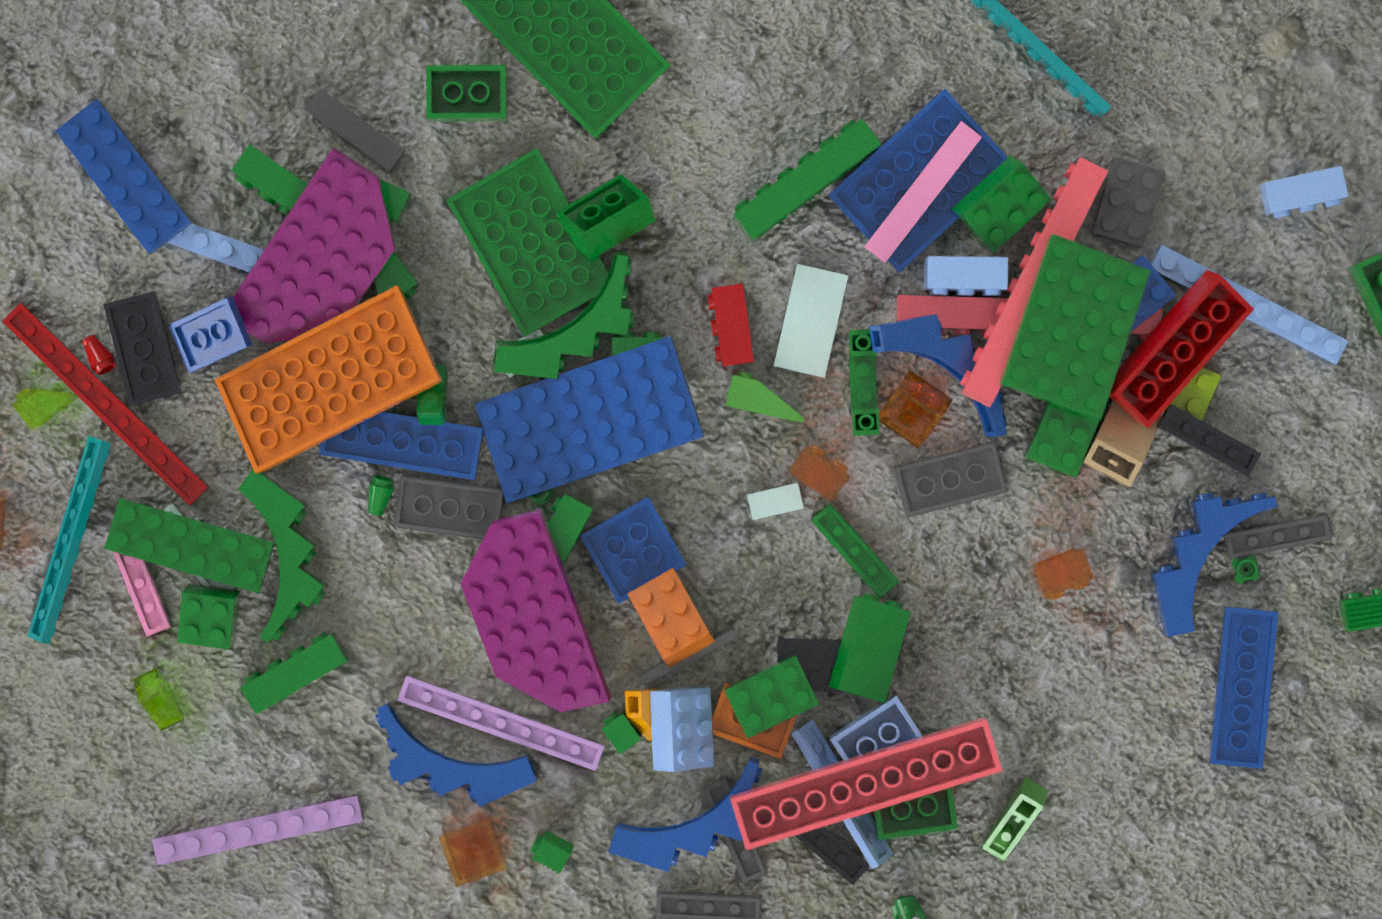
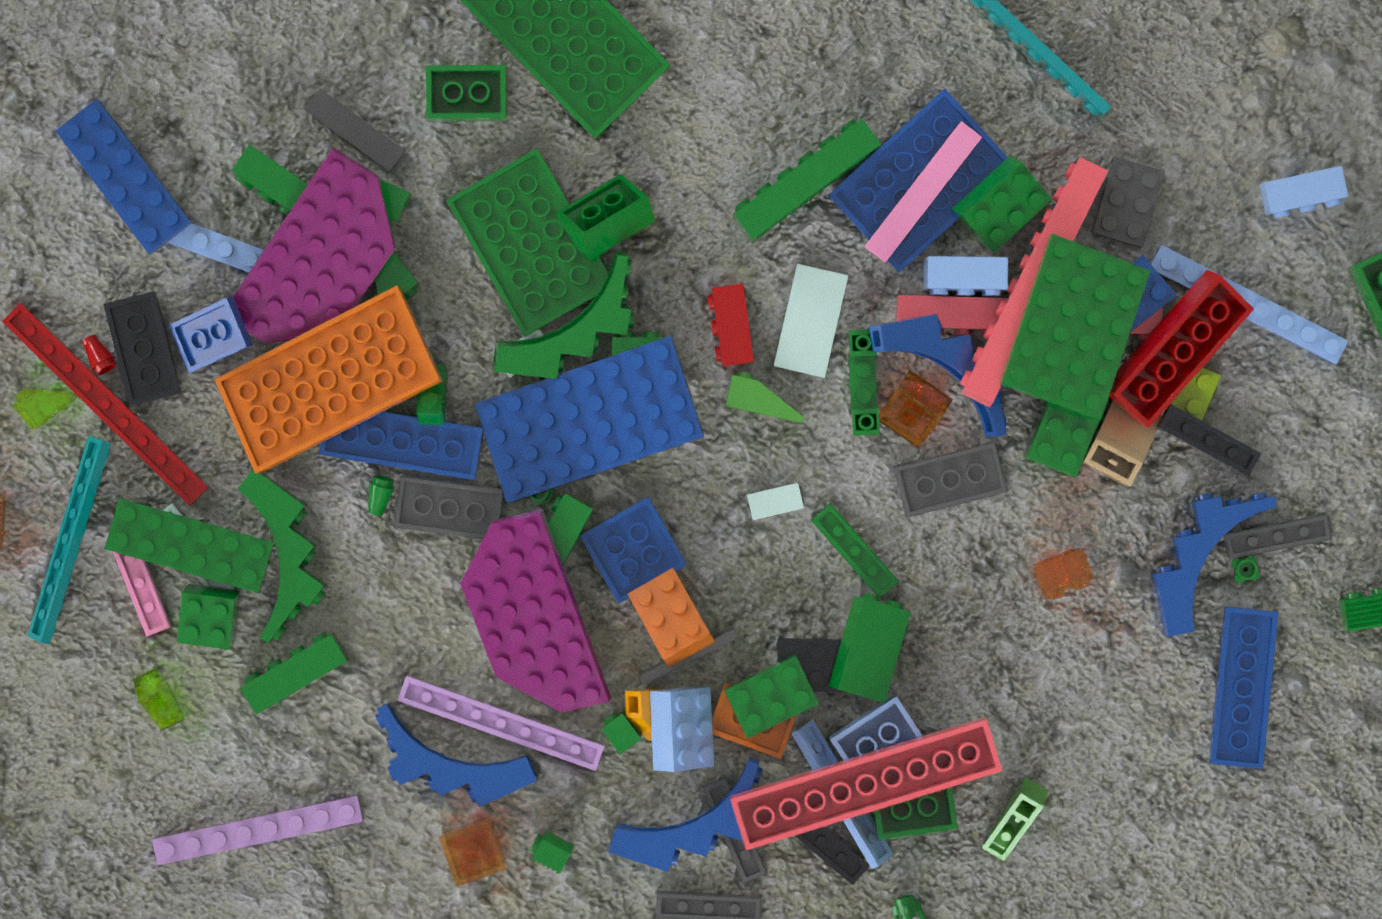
clear orange brick [787,444,850,502] -> none

